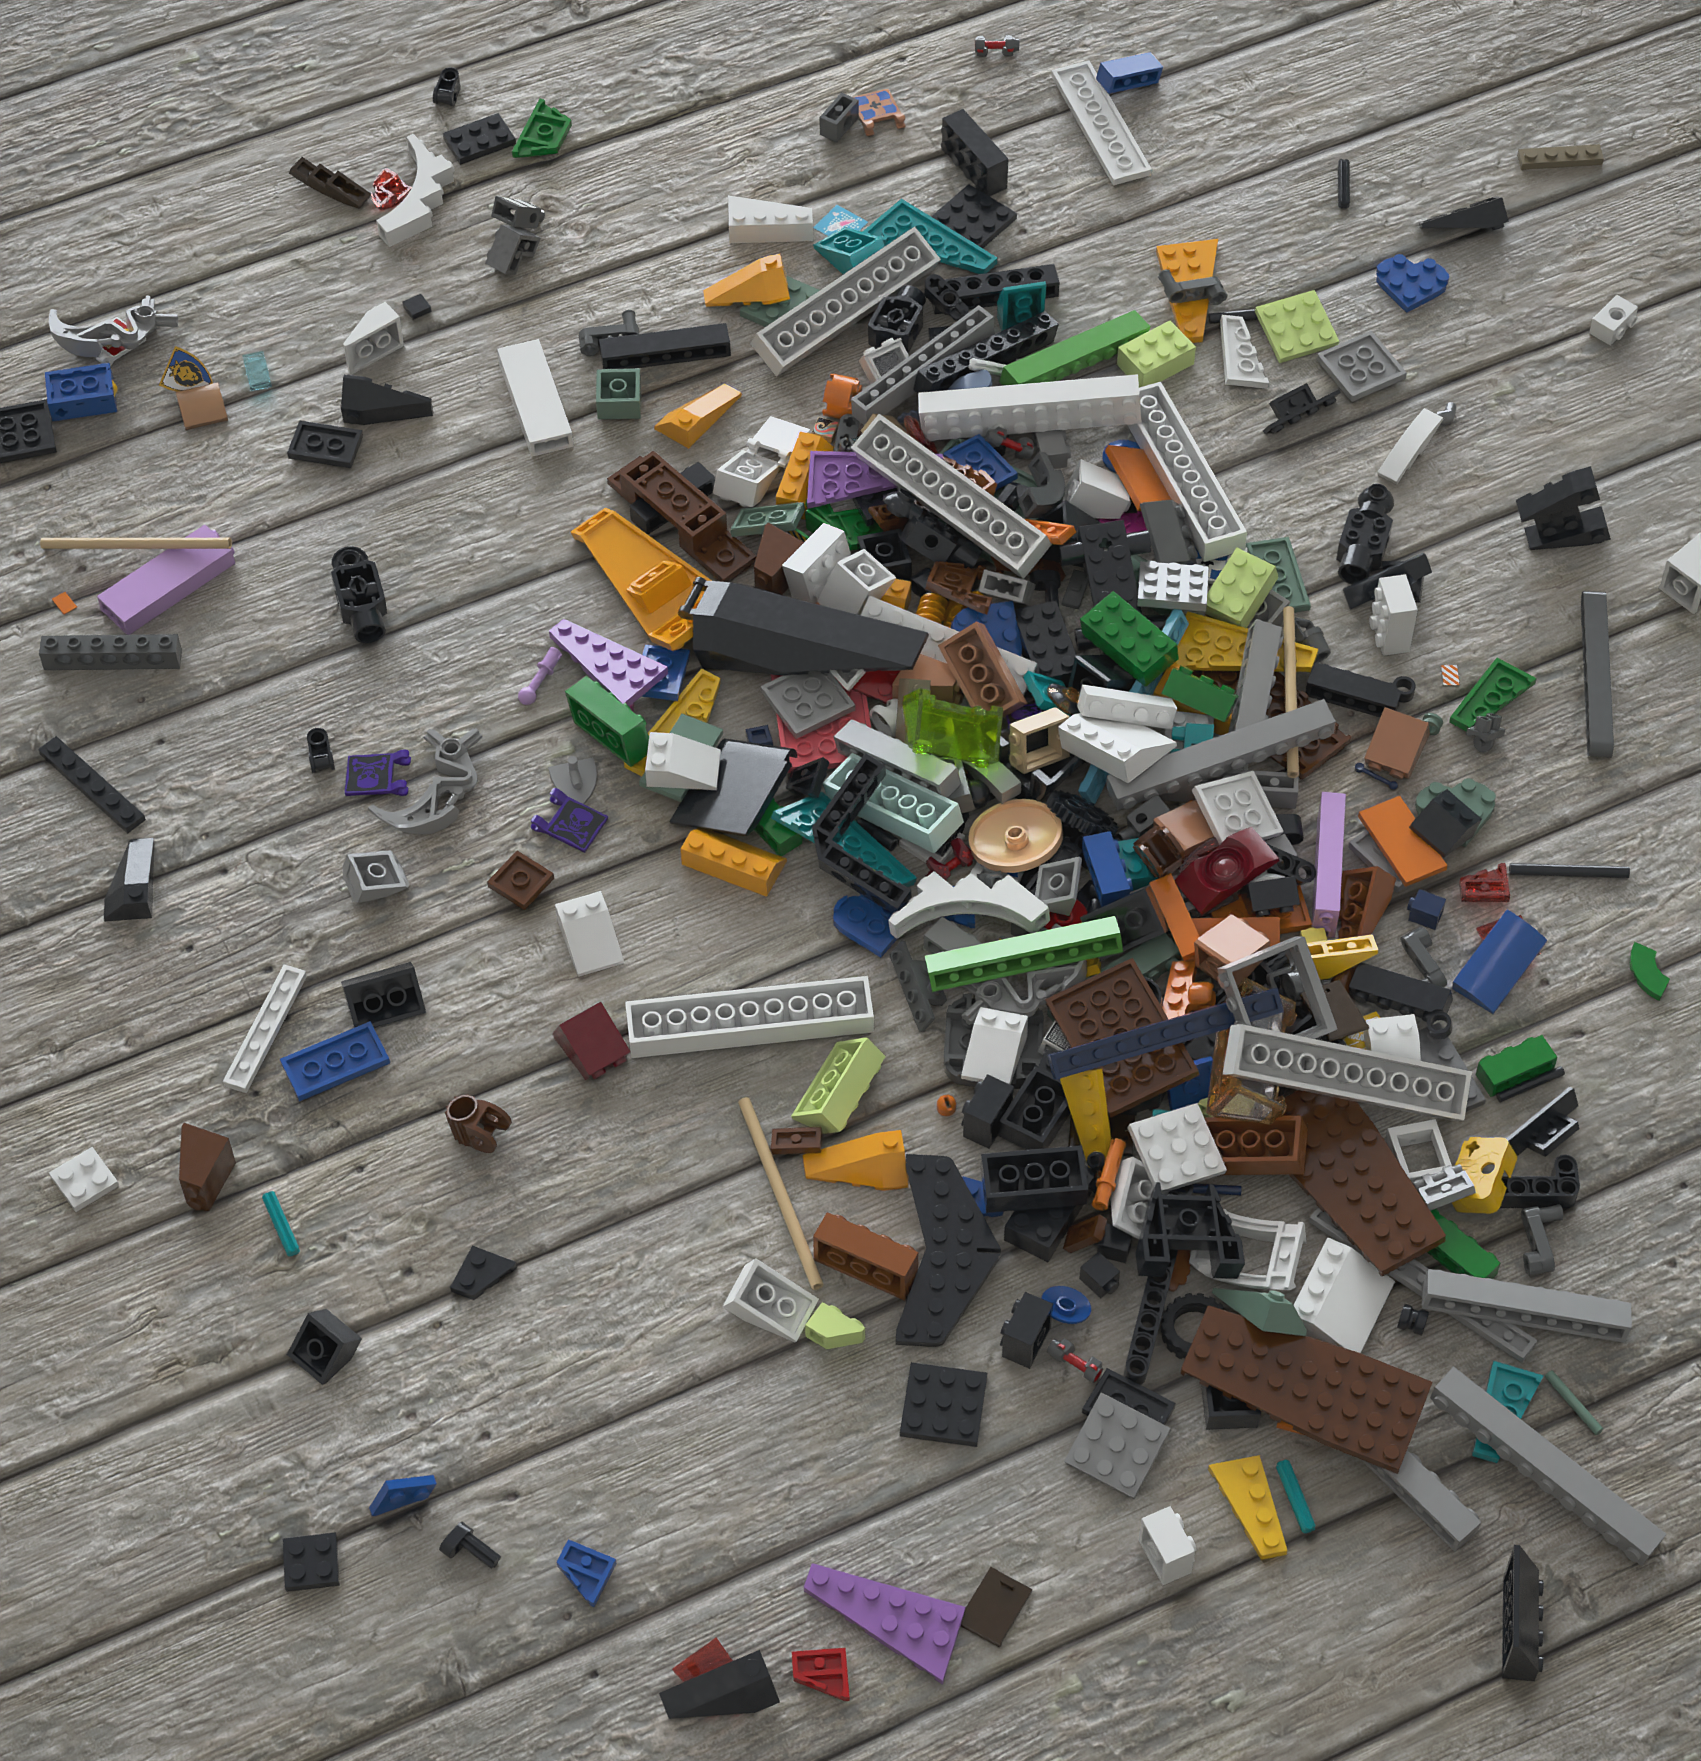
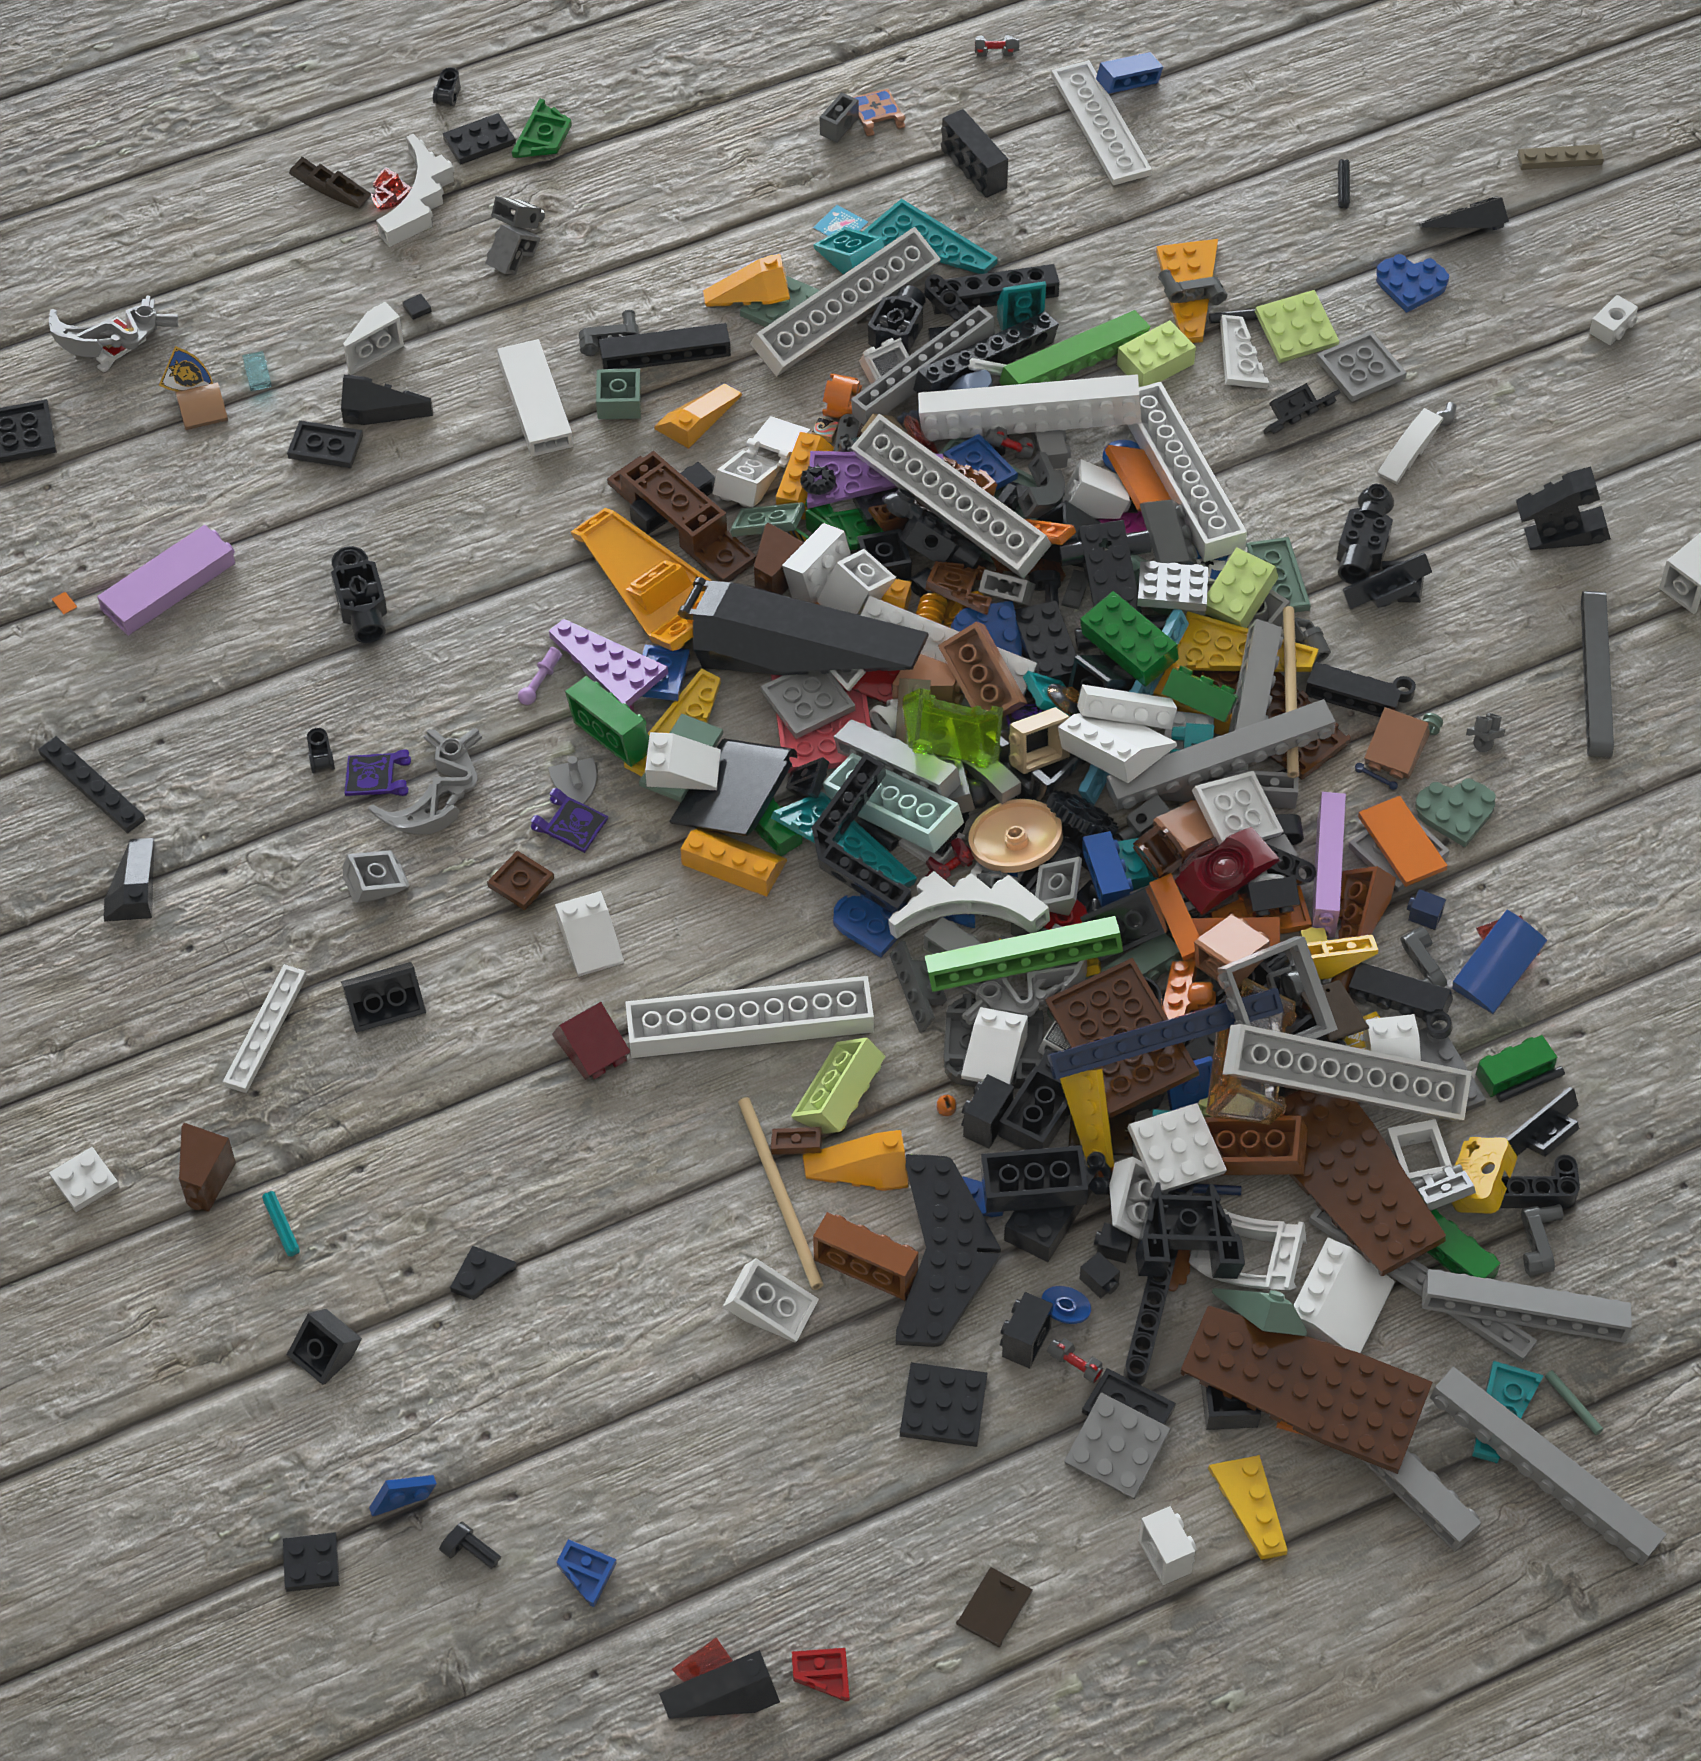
dark grey brick [39,634,182,670] -> none
tan piece [40,538,232,549] -> none
blue piece [45,363,118,422] -> none
blue plate [280,1021,390,1102] -> none
reddish brown piece [445,1094,512,1153] -> none
white wedge [728,195,813,244] -> none
dark blue tile [745,725,773,746] -> none
medium lavender wing [804,1563,966,1685] -> none
yellowish green slope [805,1302,865,1349] -> none
black plate [931,184,1017,248] -> none
reddish brown plate [1063,1214,1107,1253] -> none
orange pin [1092,1138,1126,1210] -> none
black tyre [1161,1293,1225,1360] -> none
teal axle [1276,1459,1316,1533] -> none
white brick [1369,574,1418,656] -> none
black wheel [1397,1304,1429,1336] -> none
black slope [1409,789,1482,857] -> none
sticker [1441,665,1460,686] -> none
green wing [1449,658,1537,732] -> none
clear red wing [1459,863,1510,902] -> none
black slope [1502,1545,1544,1682] -> none
black piece [1509,863,1630,878] -> none
green tile [1629,941,1670,1001] -> none
none -> black gear [800,464,836,495]

